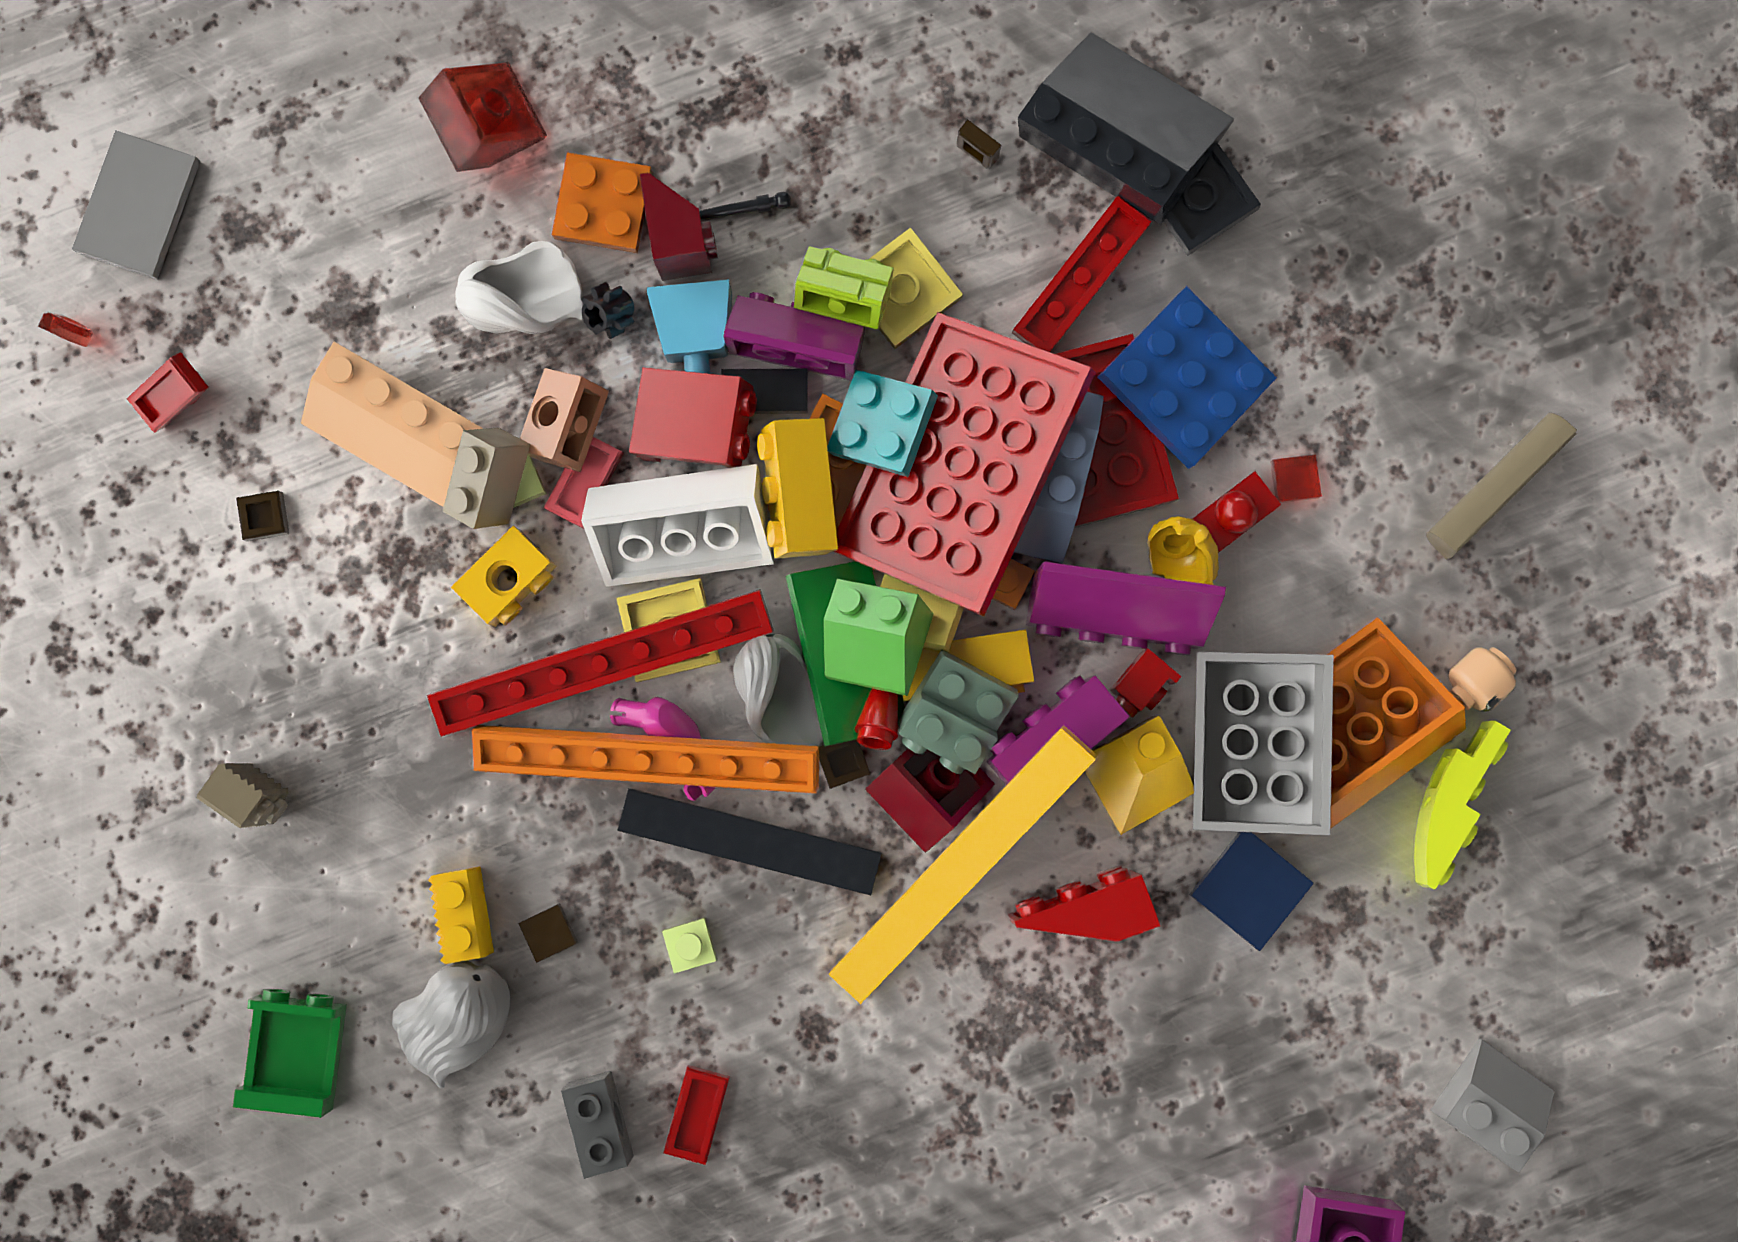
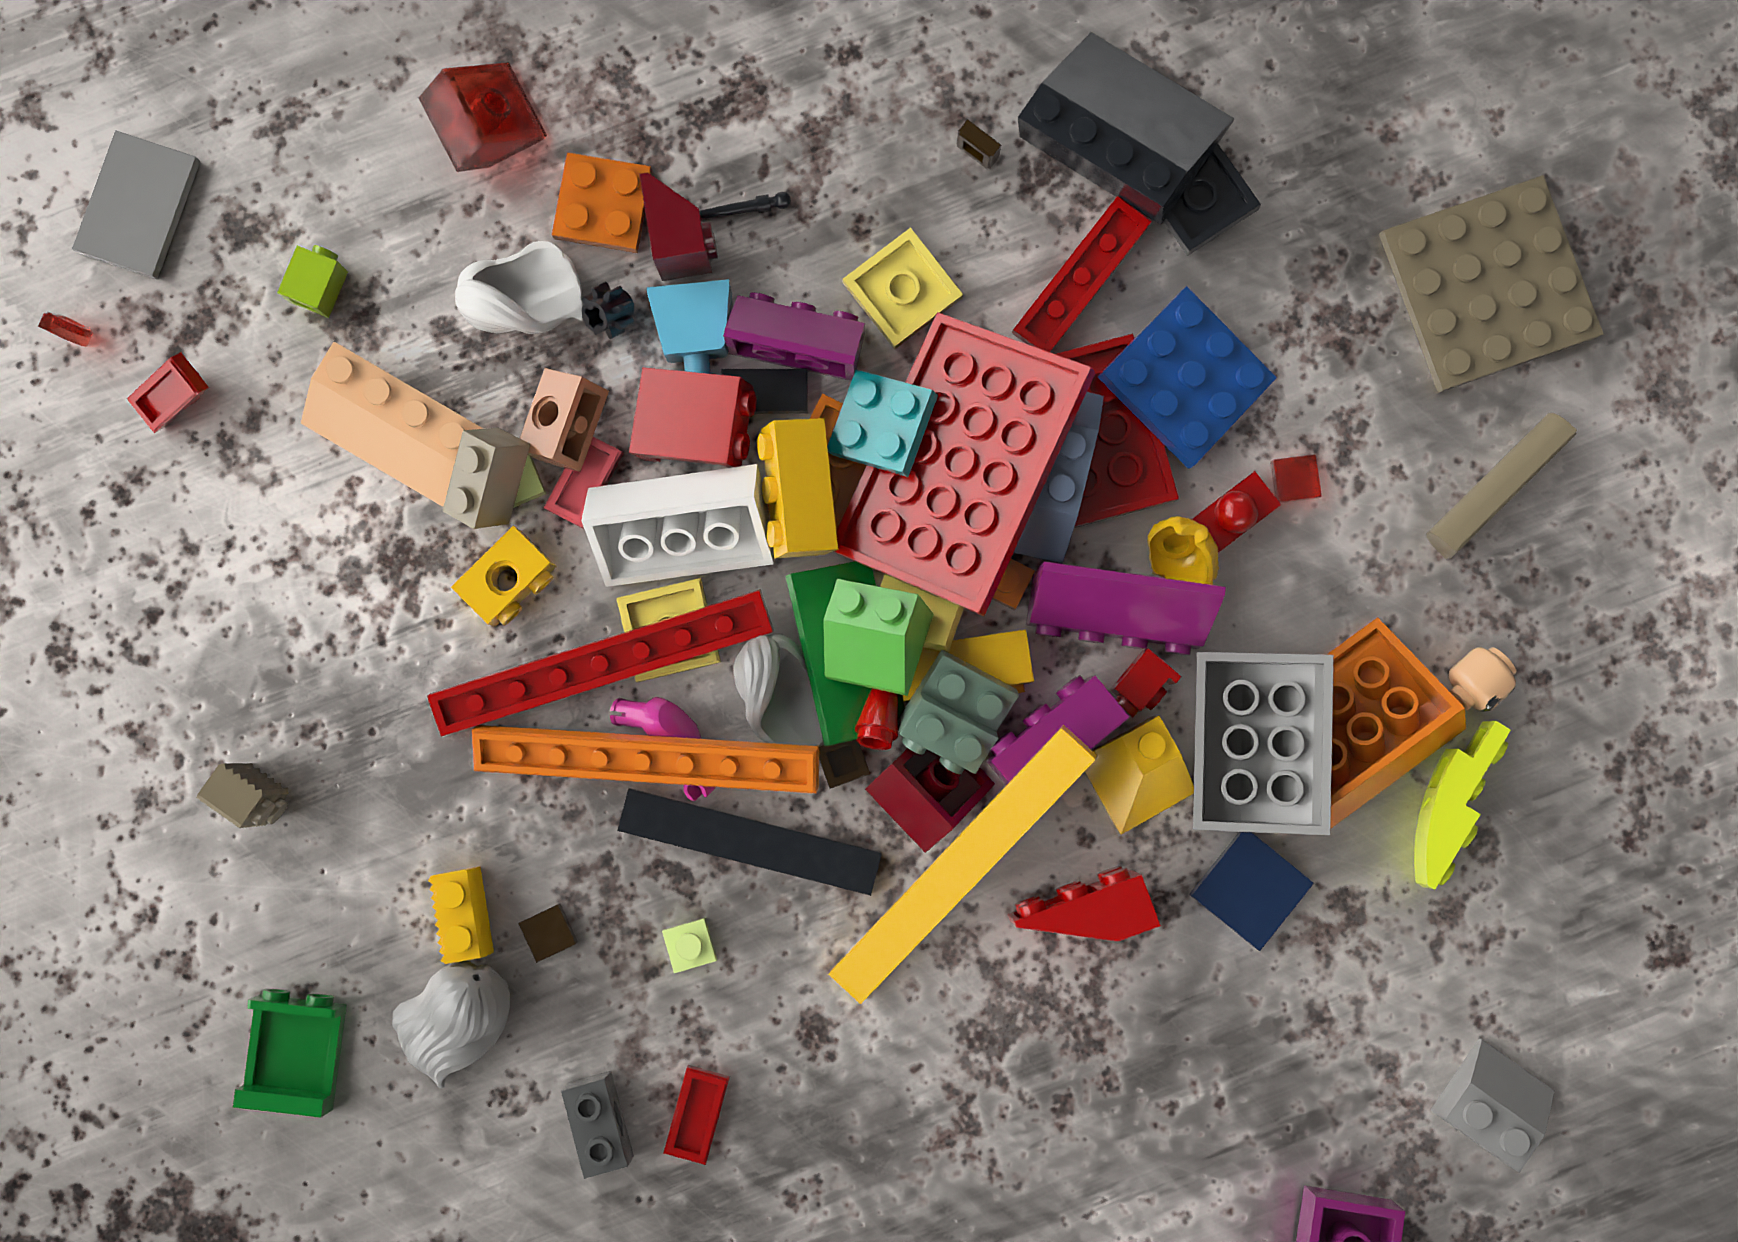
dark brown tile [236,490,289,541] -> none
lime brick [794,246,894,330] -> none
none -> lime brick [277,245,348,318]
none -> dark tan plate [1379,175,1604,393]

